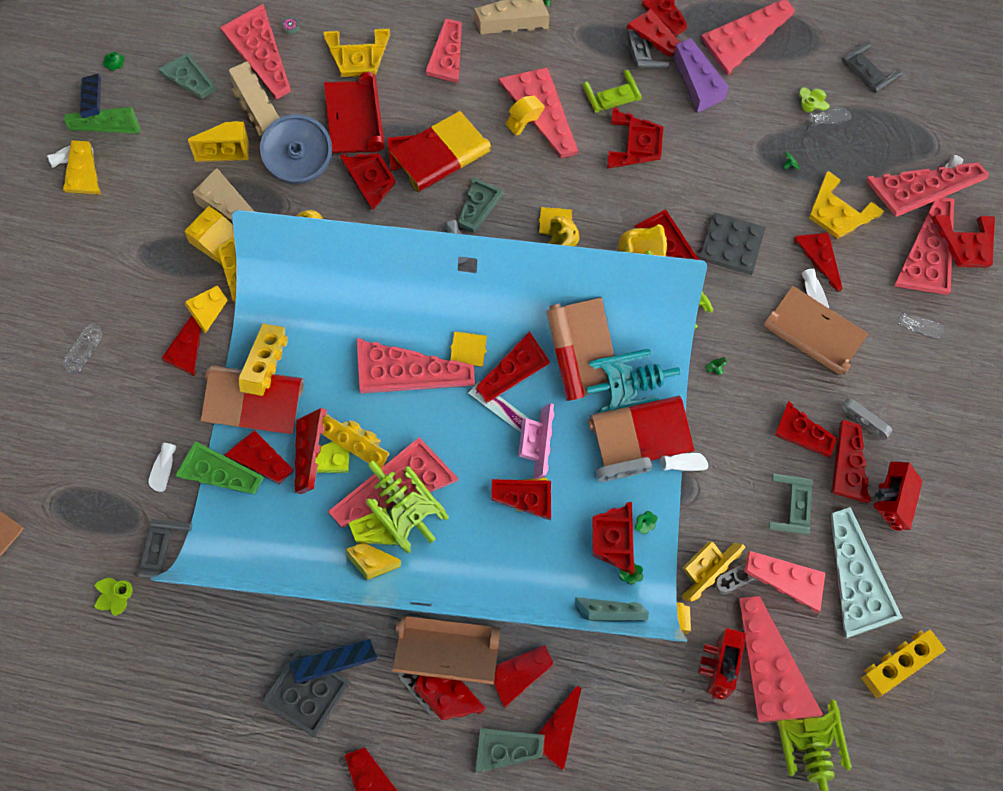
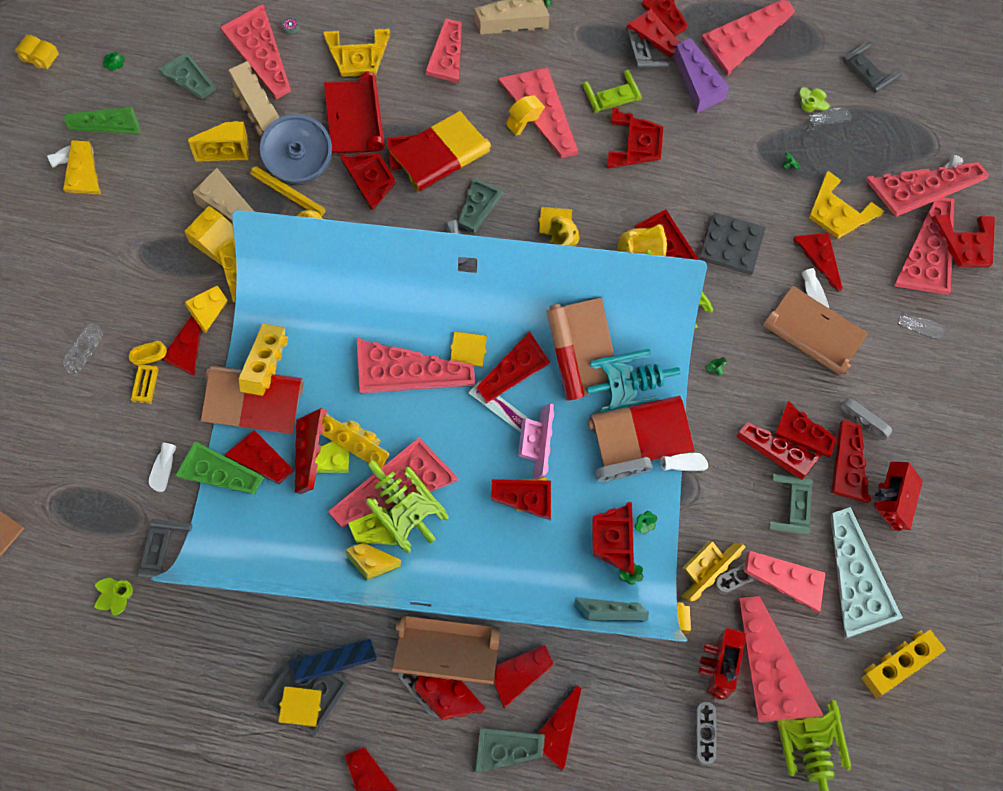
dark blue tile [80,73,101,118] -> none
none -> yellow brick [15,34,59,69]
none -> yellow tile [128,341,167,366]
none -> yellow tile [131,365,159,404]
none -> yellow axle [250,166,326,216]
none -> yellow piece [279,686,322,727]
none -> light grey beam [695,702,716,766]
none -> red wing [736,422,821,480]

